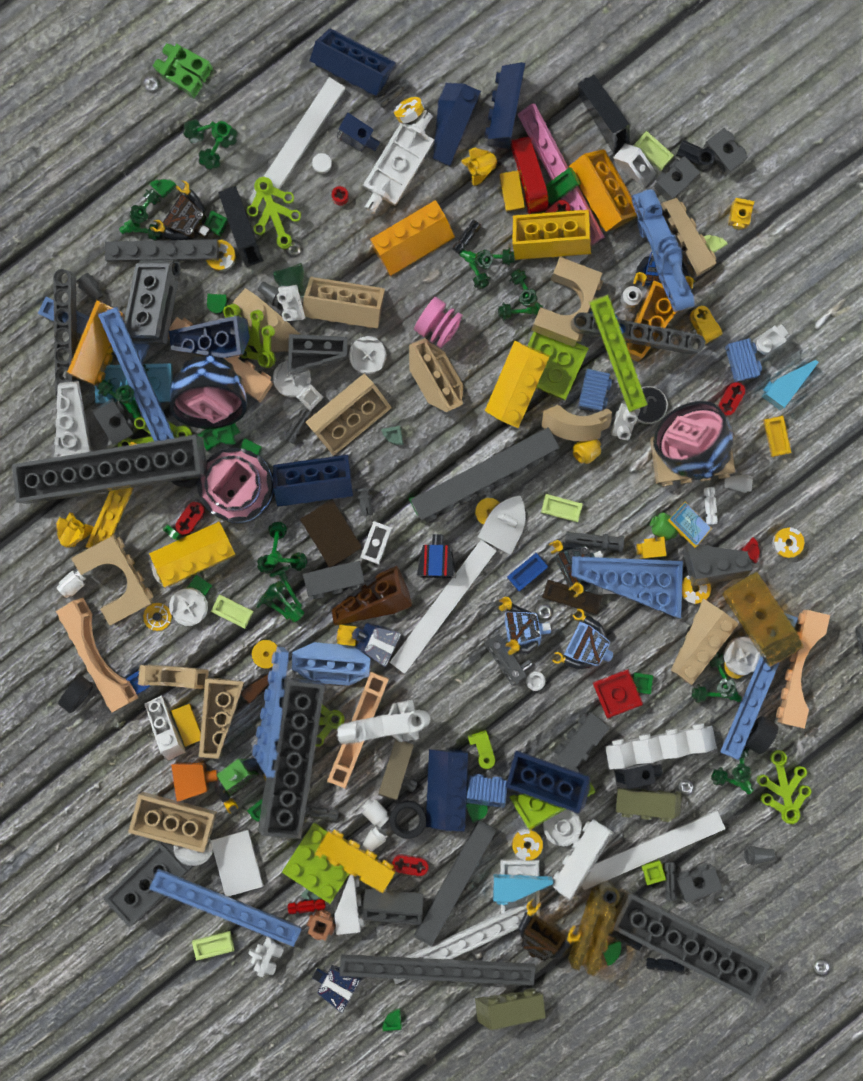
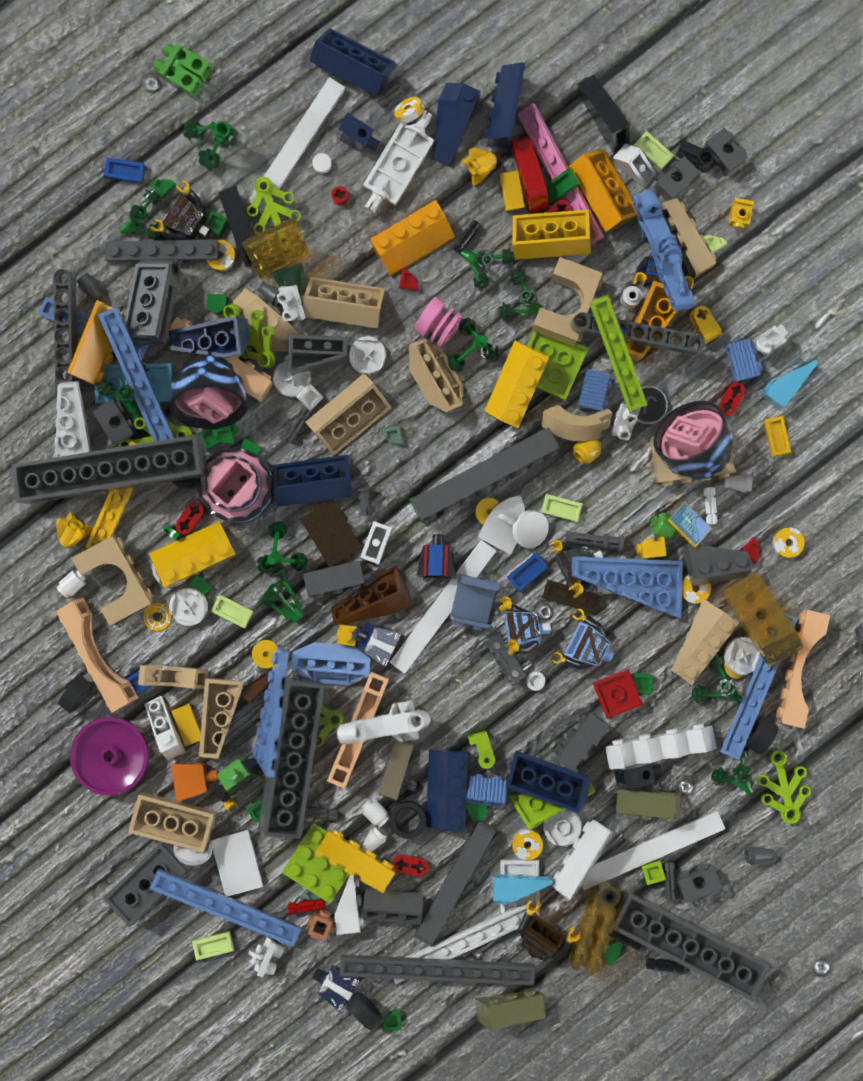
none -> magenta dish [70,717,149,795]
none -> blue tile [103,157,145,184]
none -> clear yellow plate [242,217,311,278]
none -> black tyre [347,992,383,1031]
none -> red tile [399,268,418,292]
none -> dark green plant [448,318,499,372]
none -> sand blue panel [449,574,500,631]
none -> white tile [512,510,549,549]

